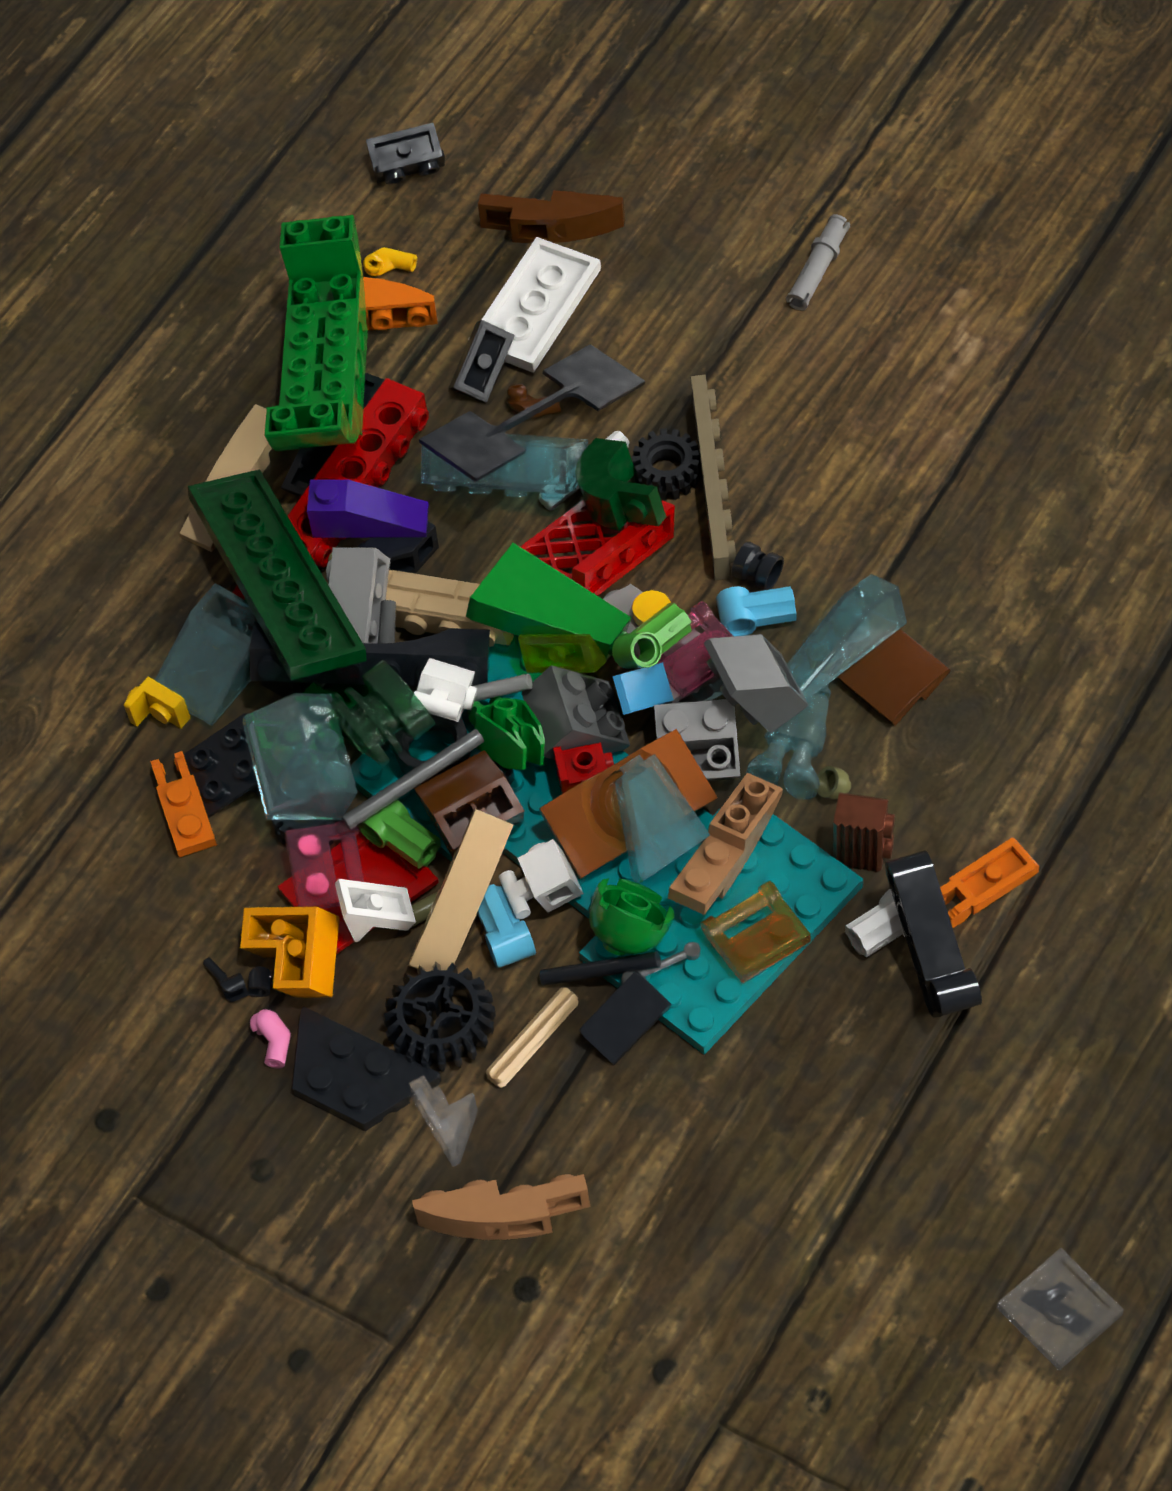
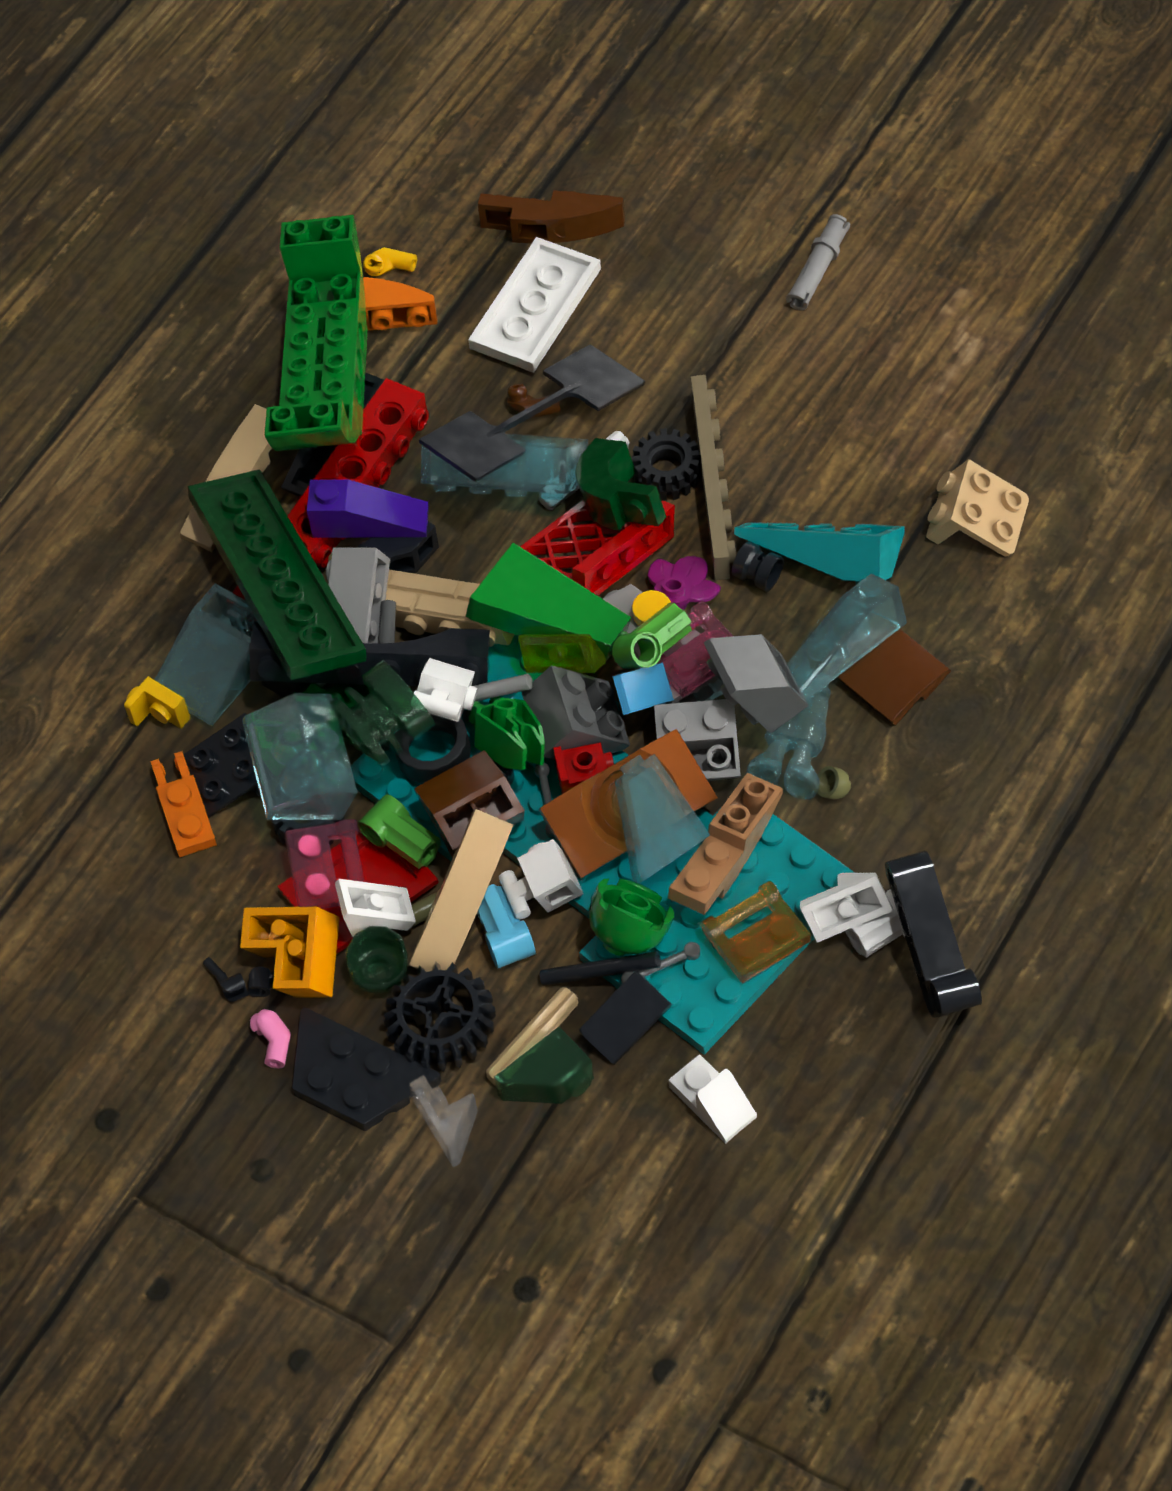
dark grey bar [341,729,484,830] -> none
black bracket [366,122,445,184] -> none
medium nougat slope [412,1174,590,1240] -> none
black slope [449,320,515,403] -> none
medium azure piece [716,586,797,637] -> none
copper brick [833,793,895,873] -> none
orange hinge [940,837,1039,928] -> none
clear tile [997,1248,1124,1370] -> none
none -> clear green hair [346,926,408,993]
none -> clear green slope [494,1027,594,1104]
none -> dark grey hinge [534,763,555,838]
none -> magenta plate [648,556,721,610]
none -> white slope [668,1054,757,1144]
none -> teal wedge [734,523,905,588]
none -> white slope [800,873,893,943]
none -> tan bracket [926,459,1029,557]

